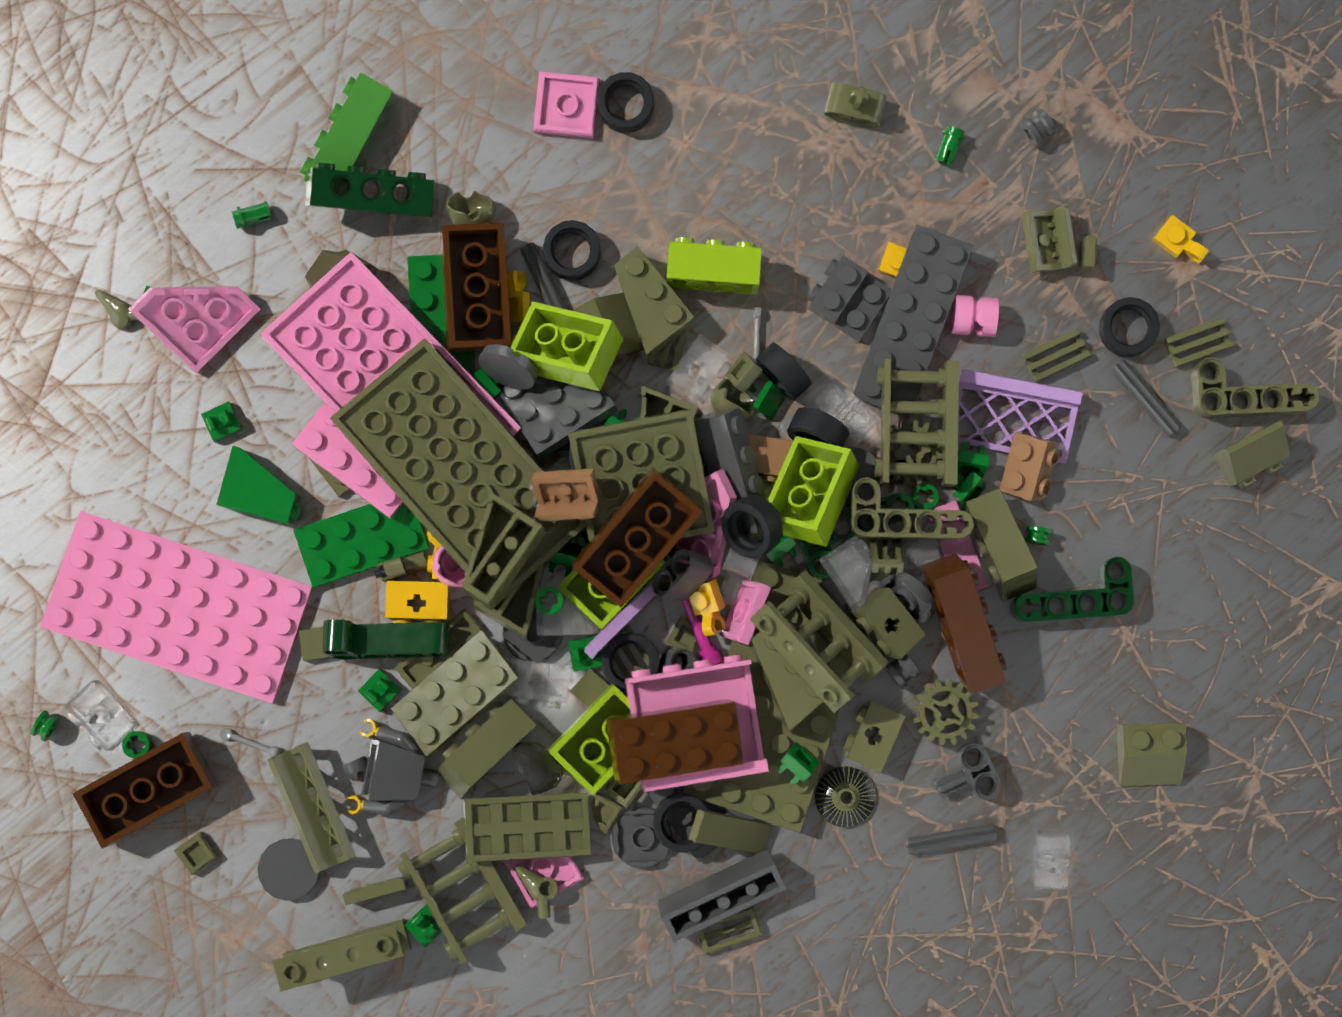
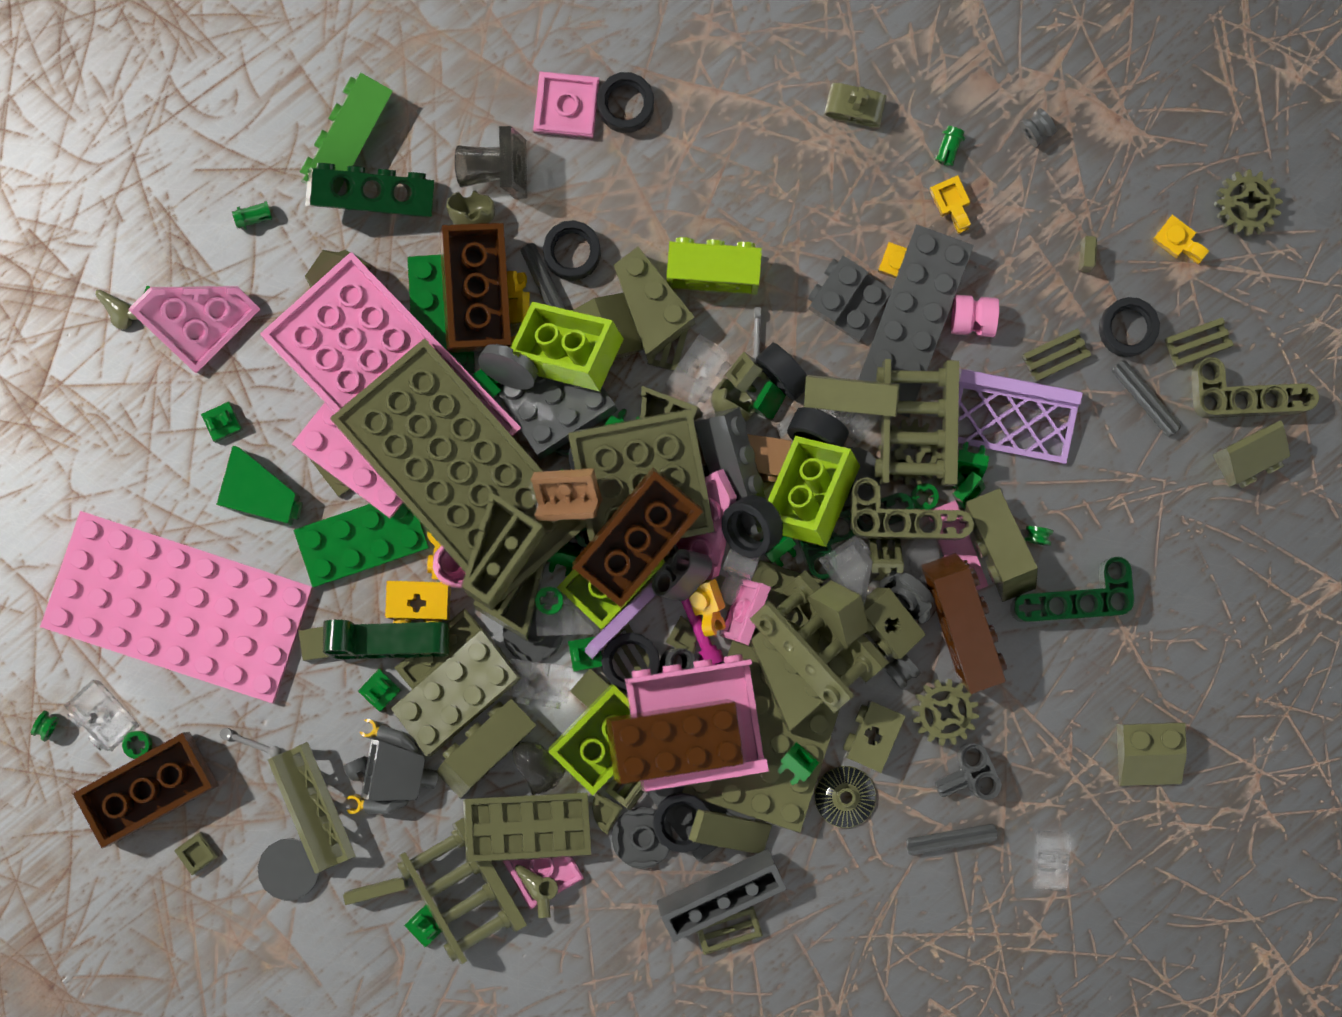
olive fence [272,918,412,991] -> none
olive piece [374,551,427,583] -> none
medium nougat bracket [1000,432,1060,501] -> none
olive bracket [1021,206,1077,273] -> none
none -> clear smoke plant [455,126,527,199]
none -> olive tile [804,375,900,417]
none -> olive slope [807,580,869,648]
none -> yellow plate [929,175,971,234]
none -> olive gear [1214,169,1283,237]

